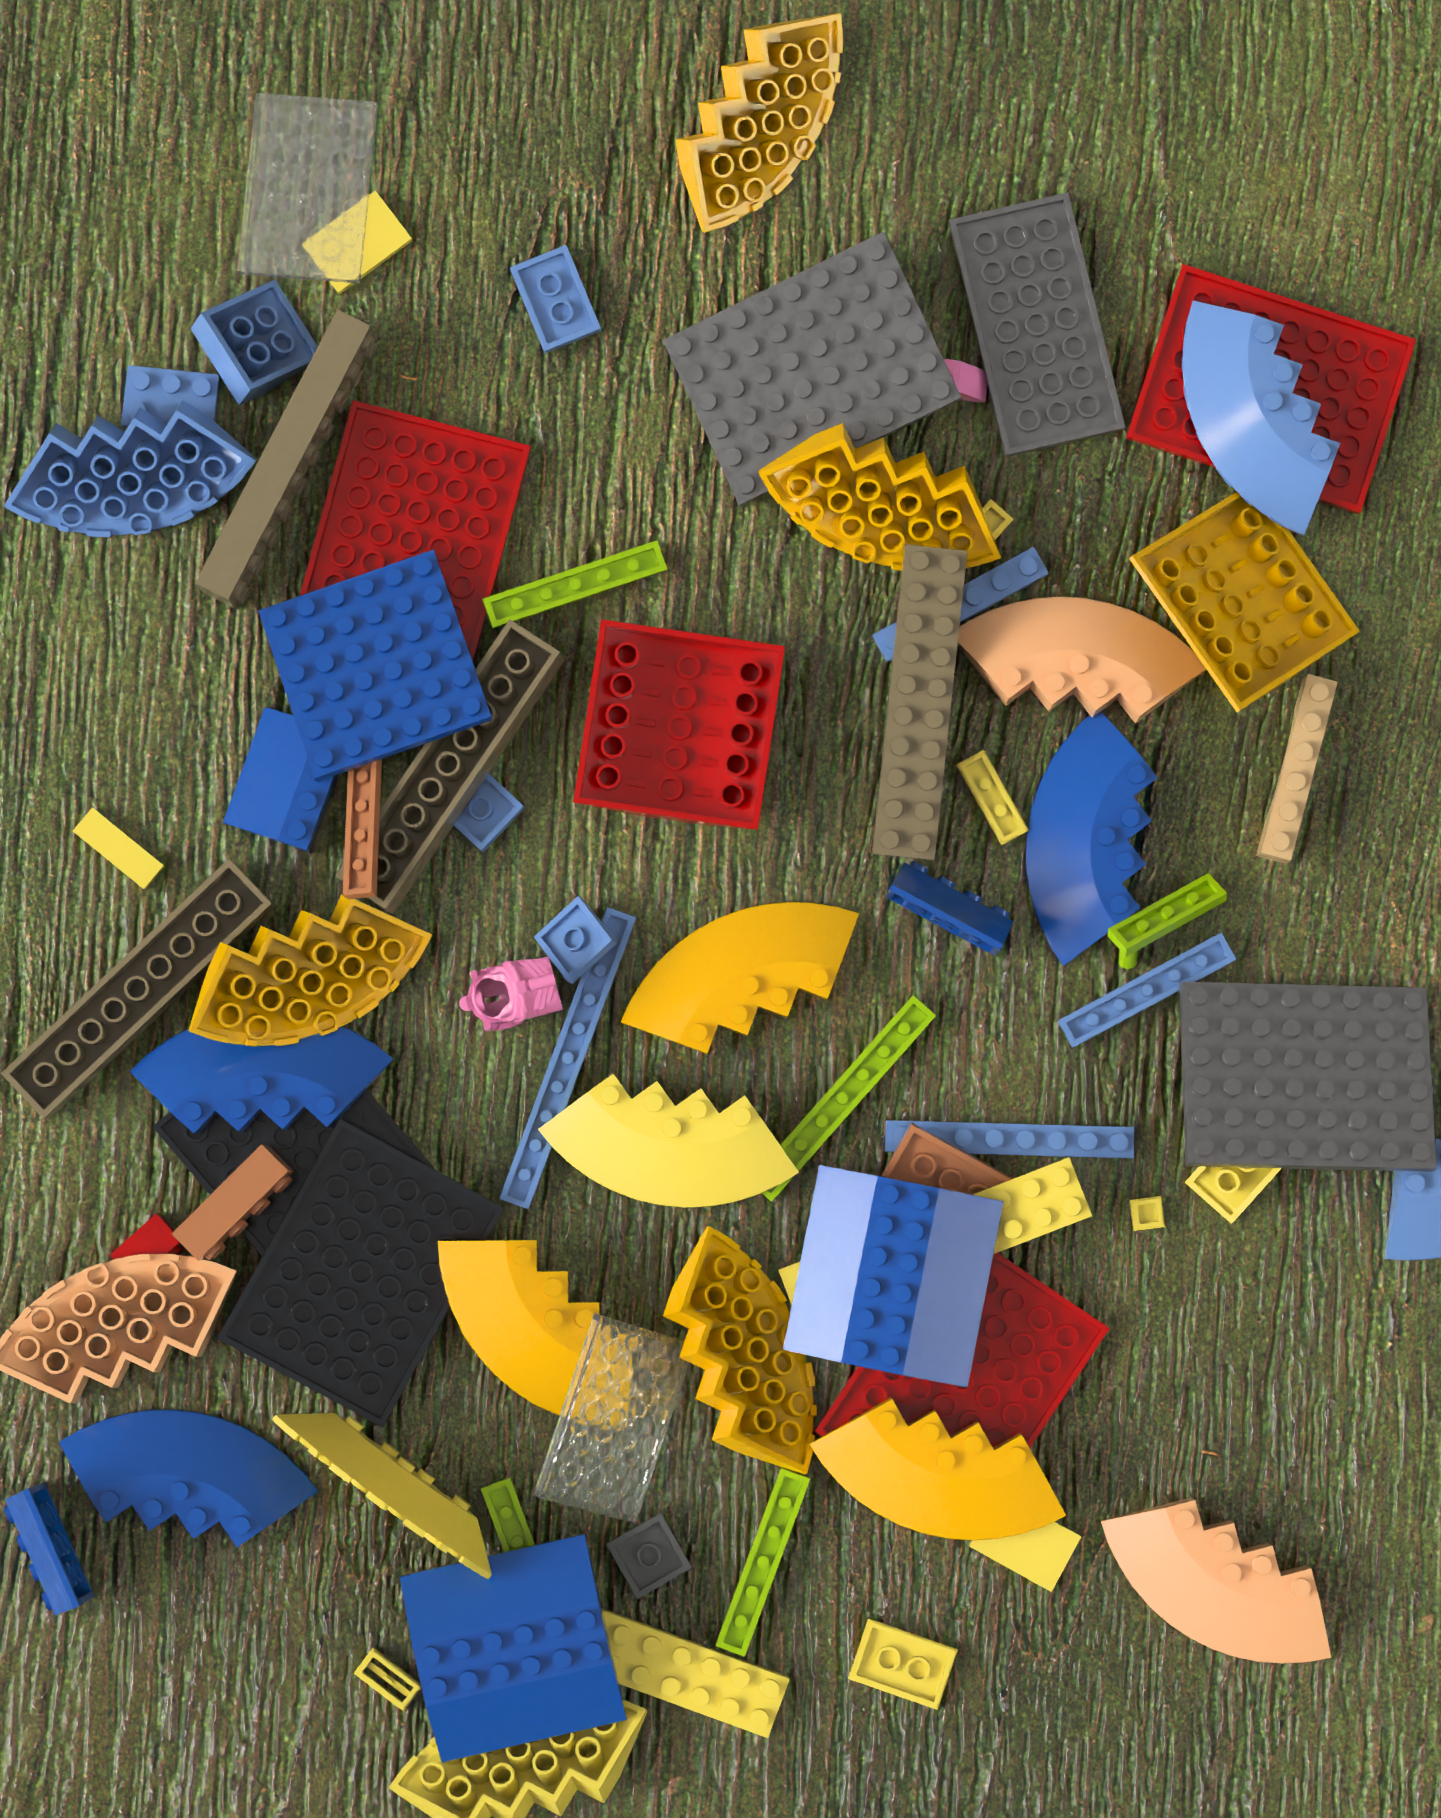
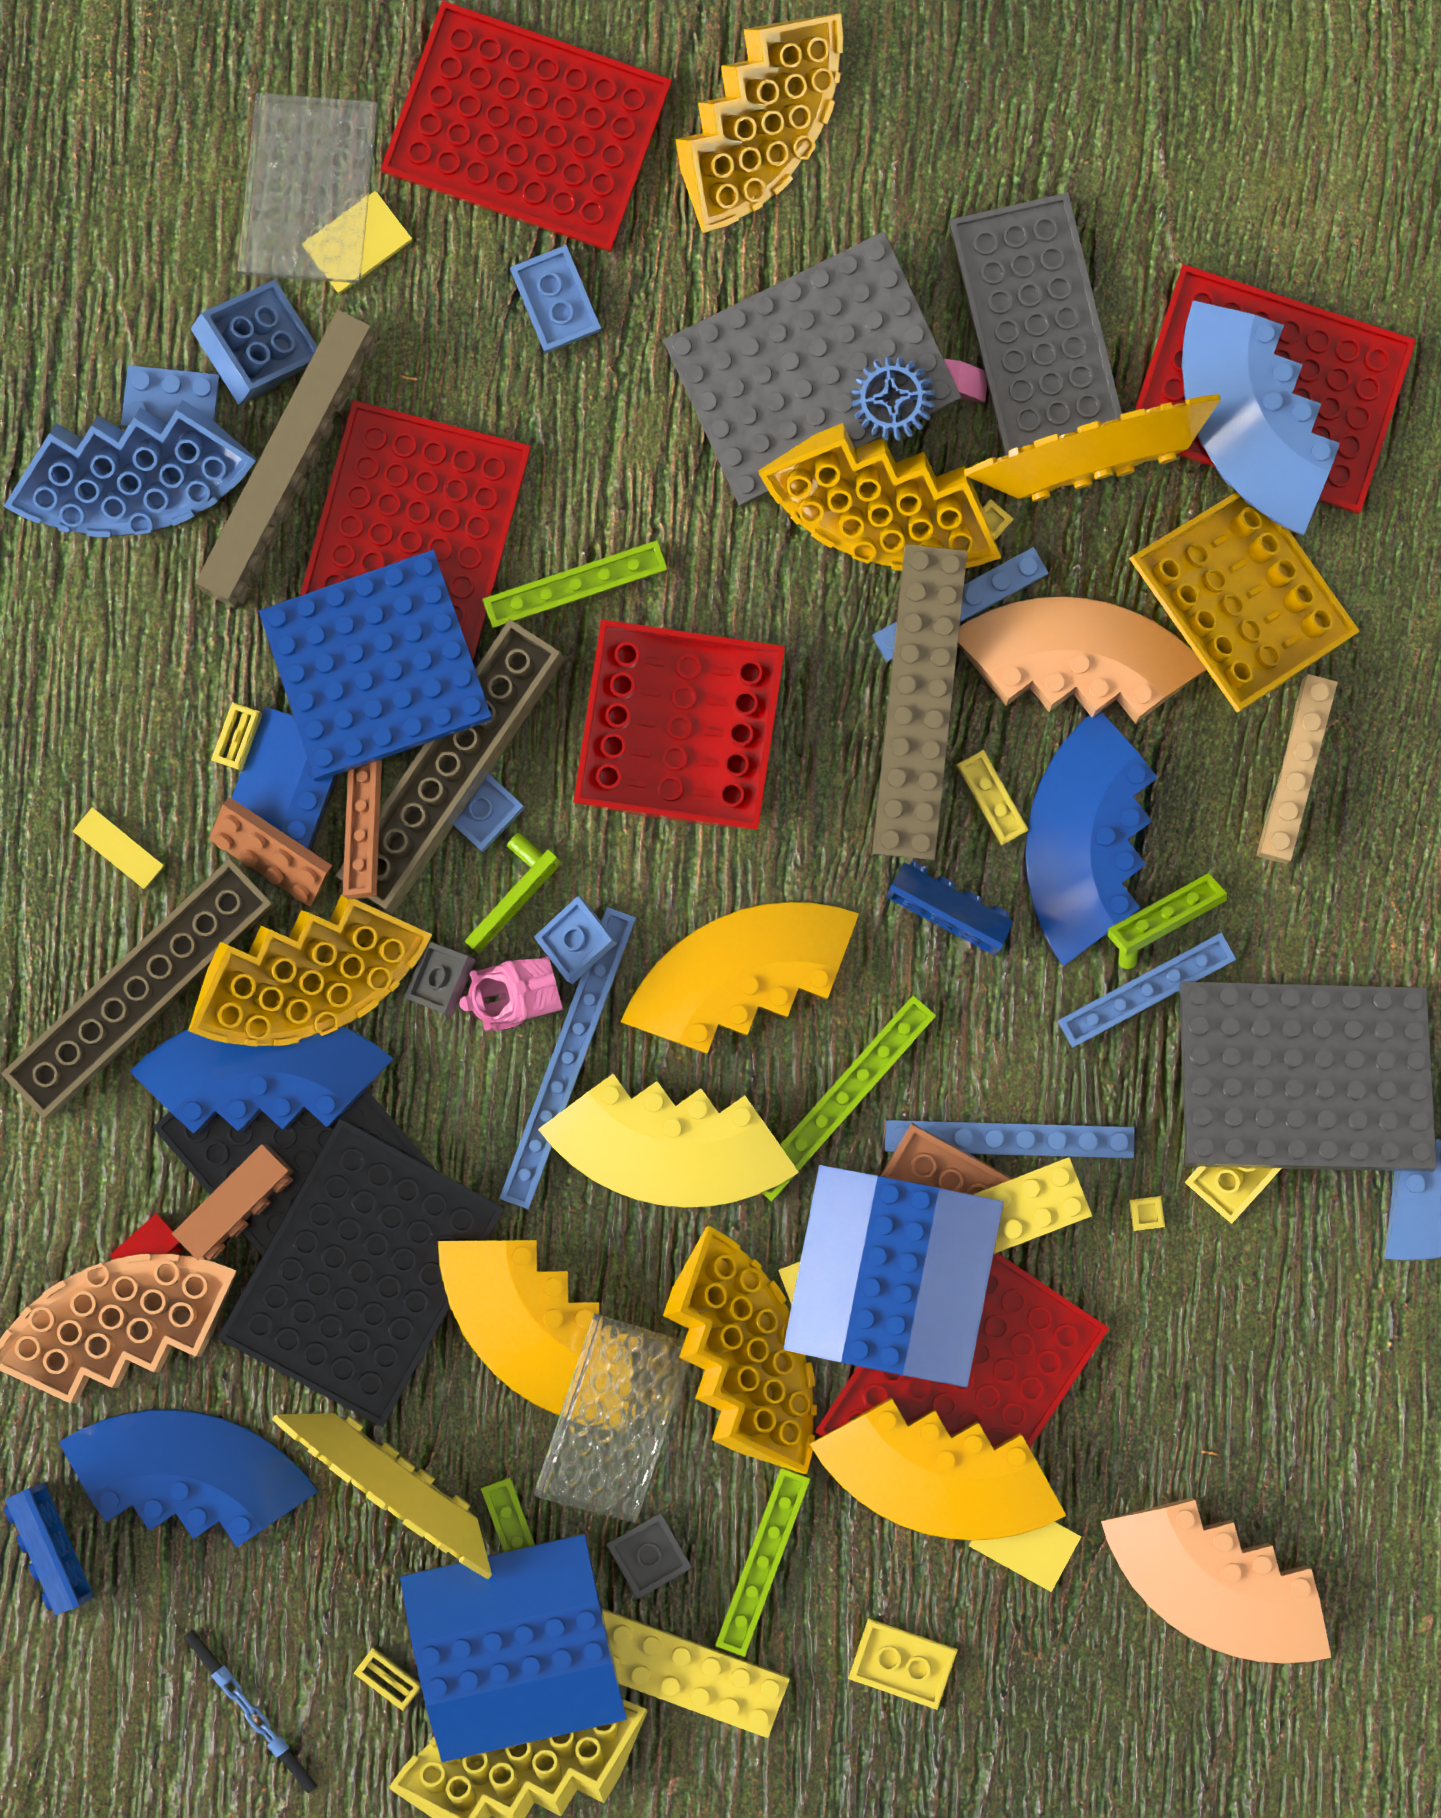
none -> piece [183,1630,317,1793]
none -> nougat plate [209,797,332,908]
none -> light yellow tile [211,702,263,771]
none -> red plate [380,0,672,252]
none -> dark grey plate [404,941,476,1017]
none -> lime piece [465,833,562,954]
none -> medium blue gear [851,356,935,441]
none -> yellow brick [964,394,1221,502]

